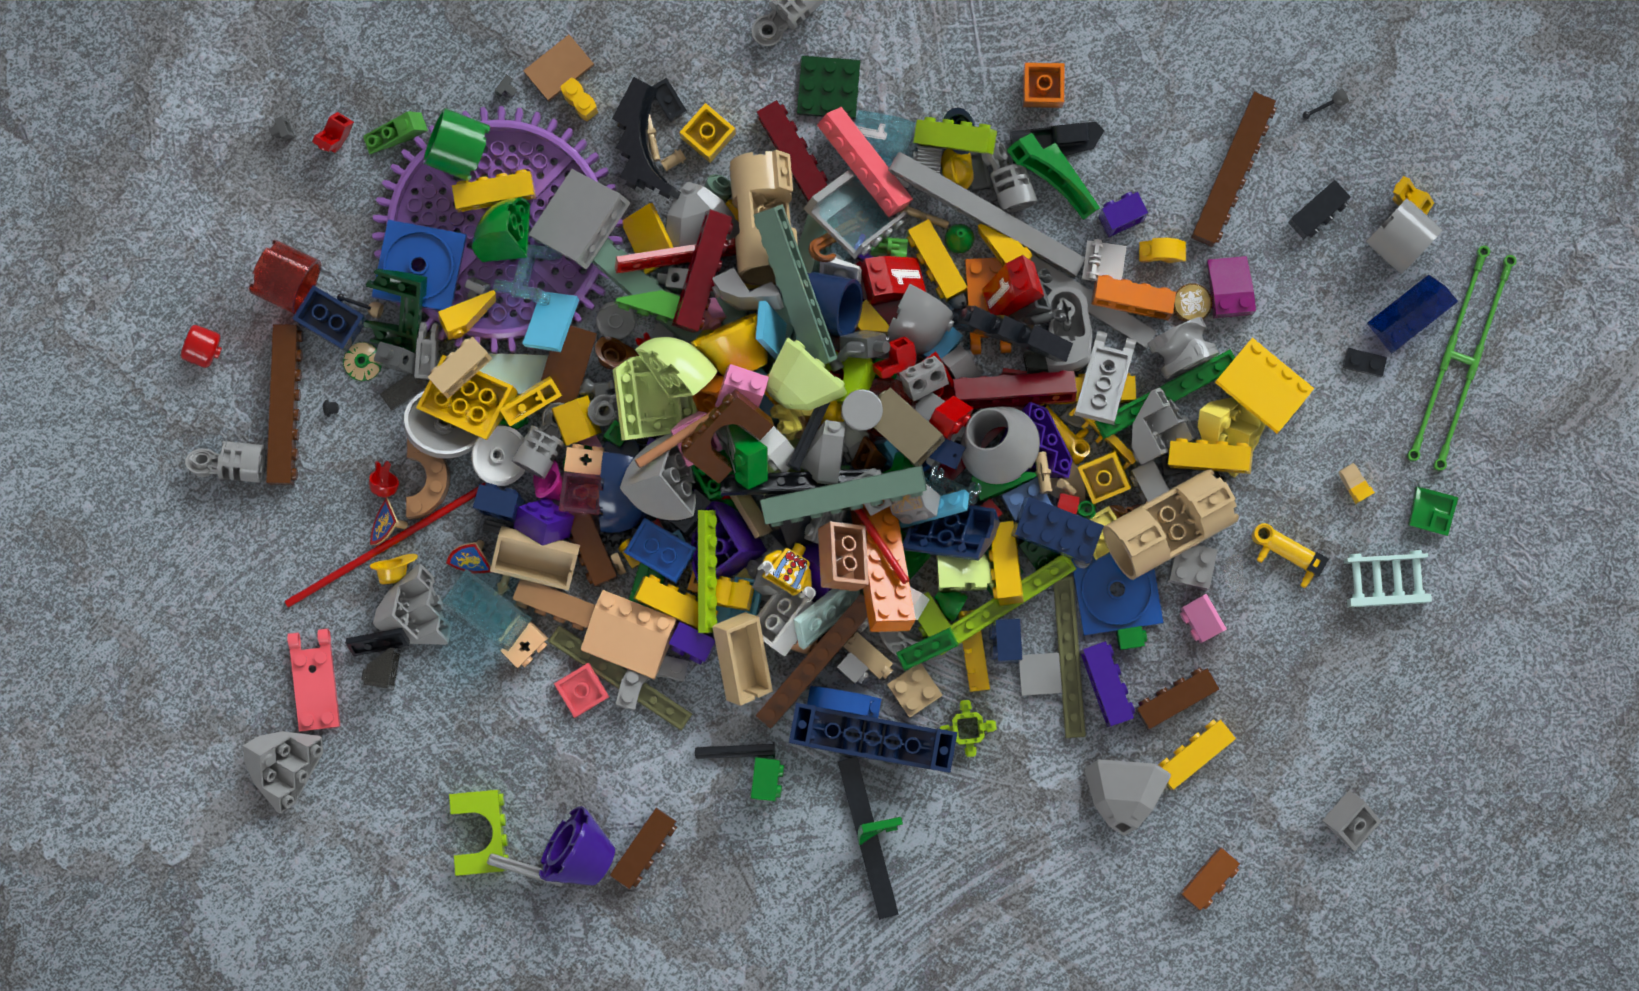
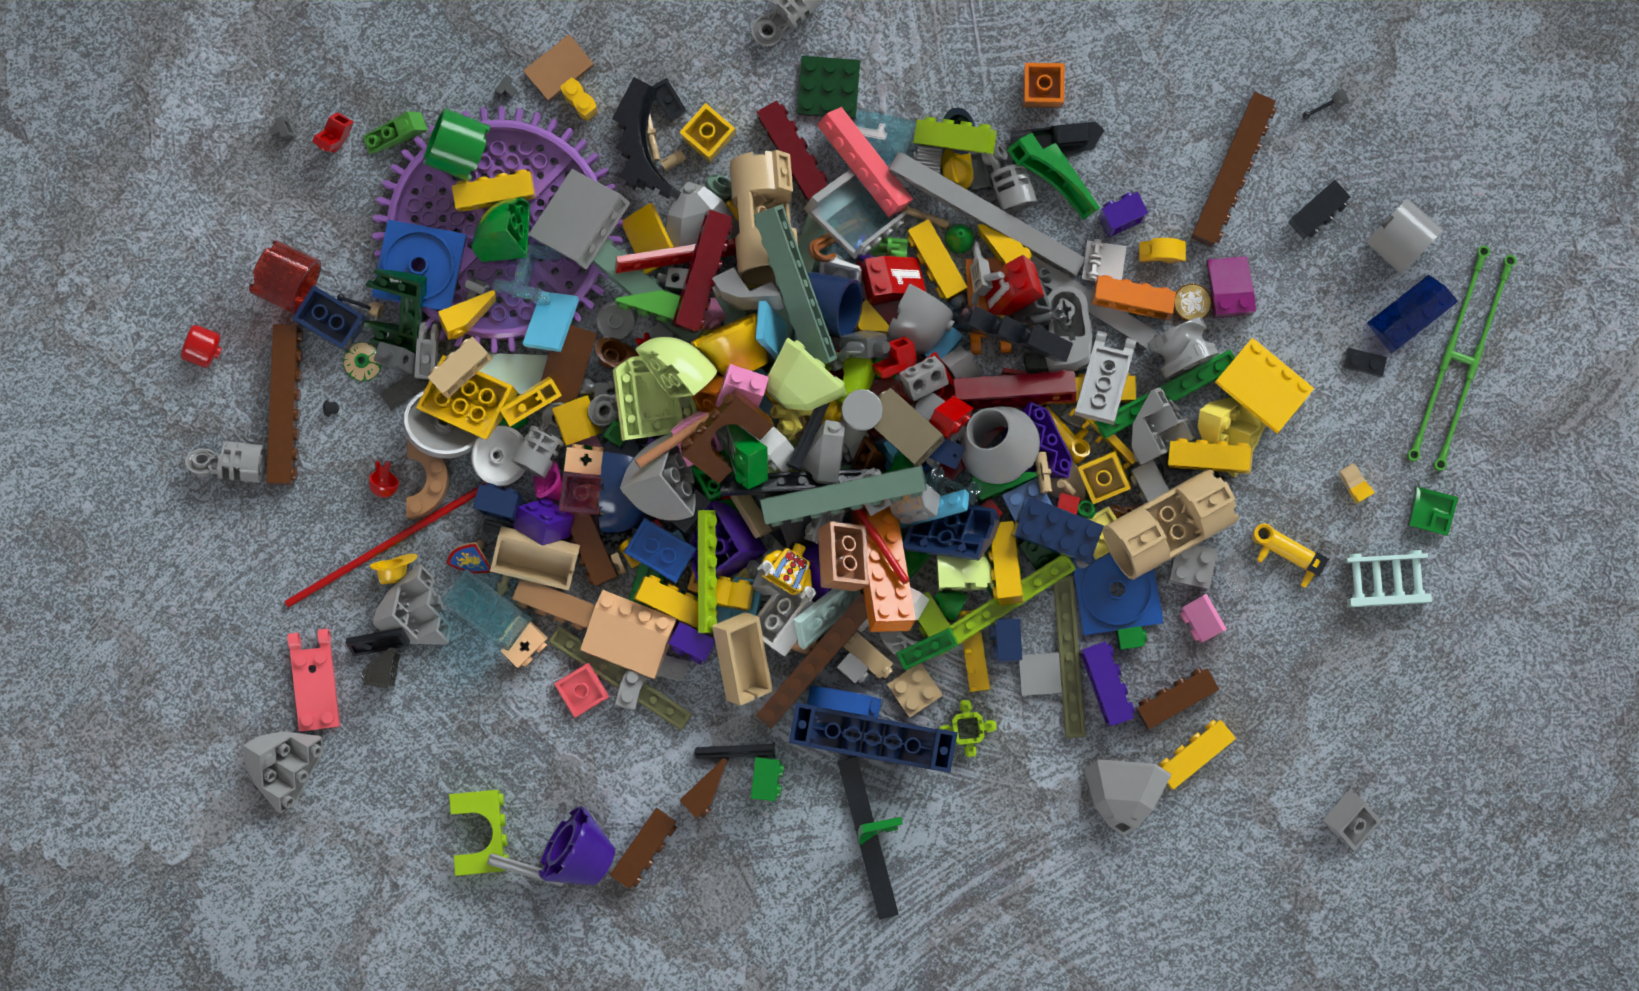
shield [370,498,408,545] -> none
dark orange brick [1179,847,1240,910] -> none
yellow brick [1392,176,1434,215] -> none
none -> reddish brown slope [679,758,728,818]
none -> light grey piece [970,241,1005,306]

